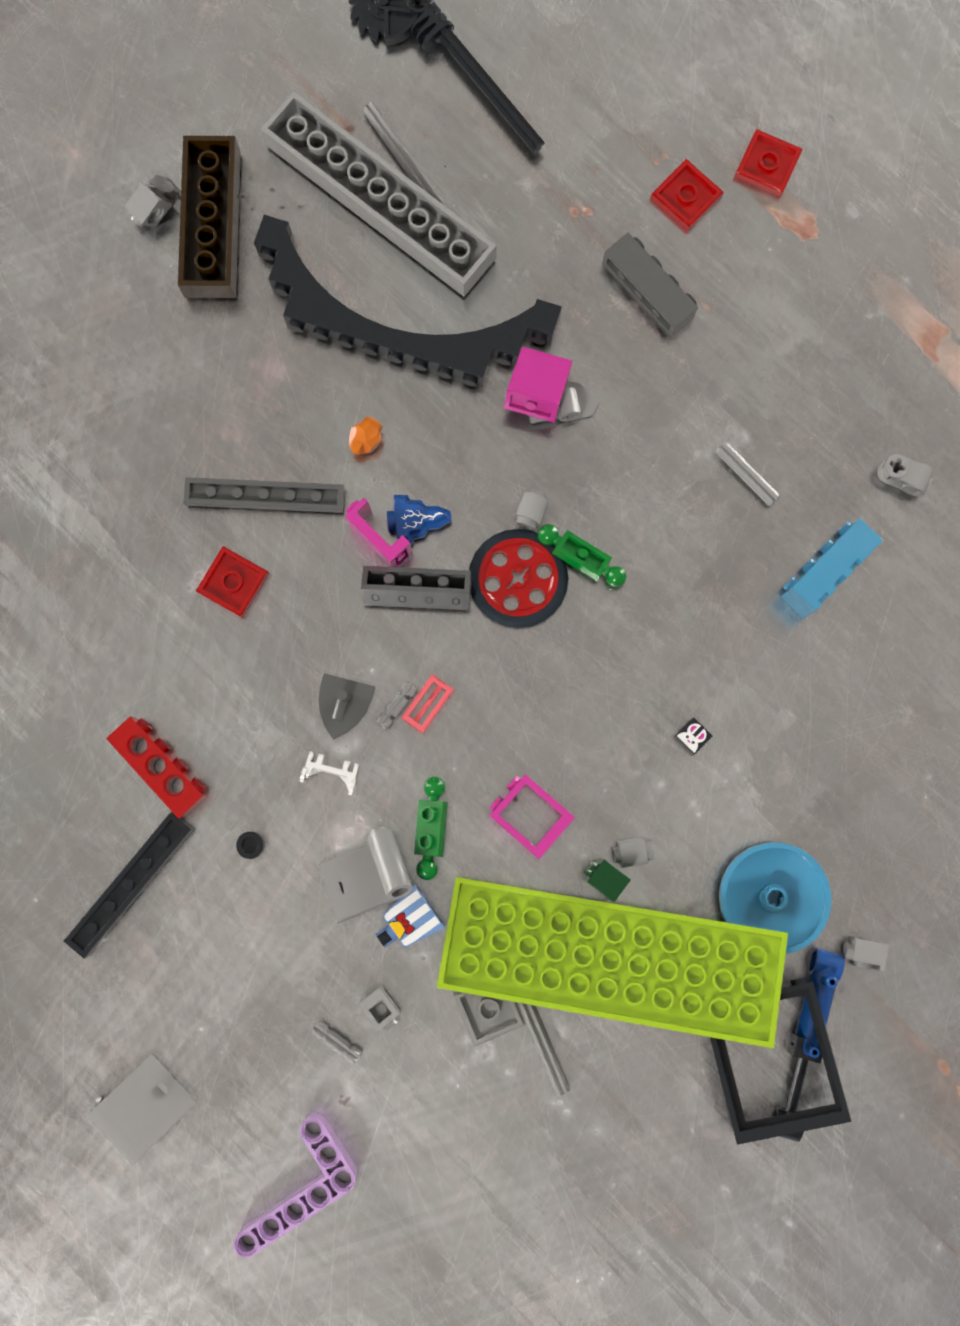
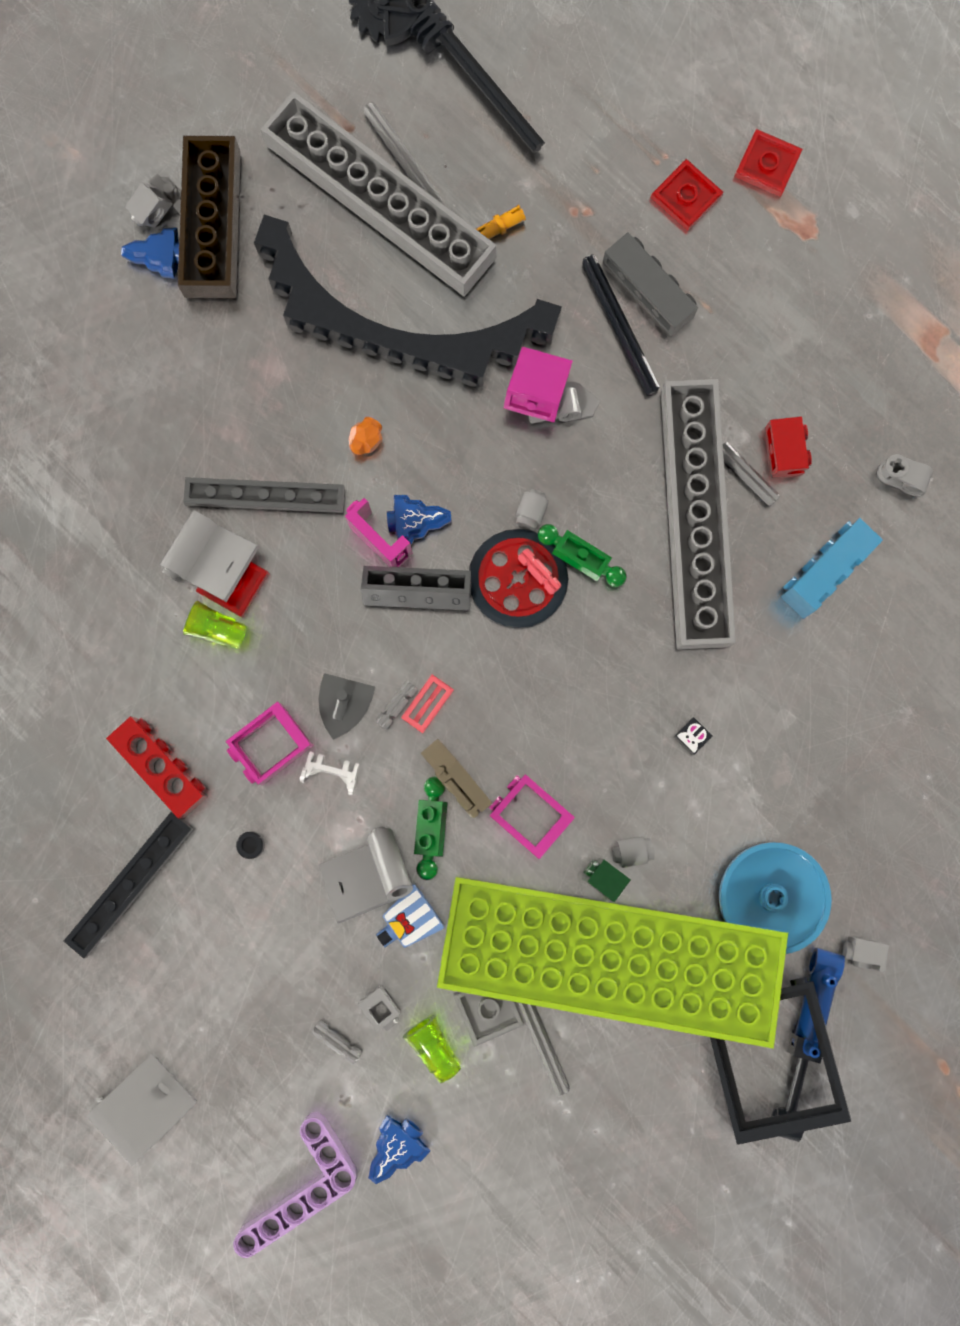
none -> blue rock [121,228,179,279]
none -> light grey door [160,510,259,602]
none -> clear neon green plant [183,600,248,649]
none -> dark pink window [225,701,314,785]
none -> blue rock [368,1115,431,1184]
none -> clear neon green plant [402,1015,461,1083]
none -> dark tan piece [421,739,492,818]
none -> light orange pin [475,204,526,239]
none -> coral axle [518,548,561,595]
none -> black axle [582,254,660,395]
none -> light grey brick [661,379,736,649]
none -> red brick [765,416,812,478]

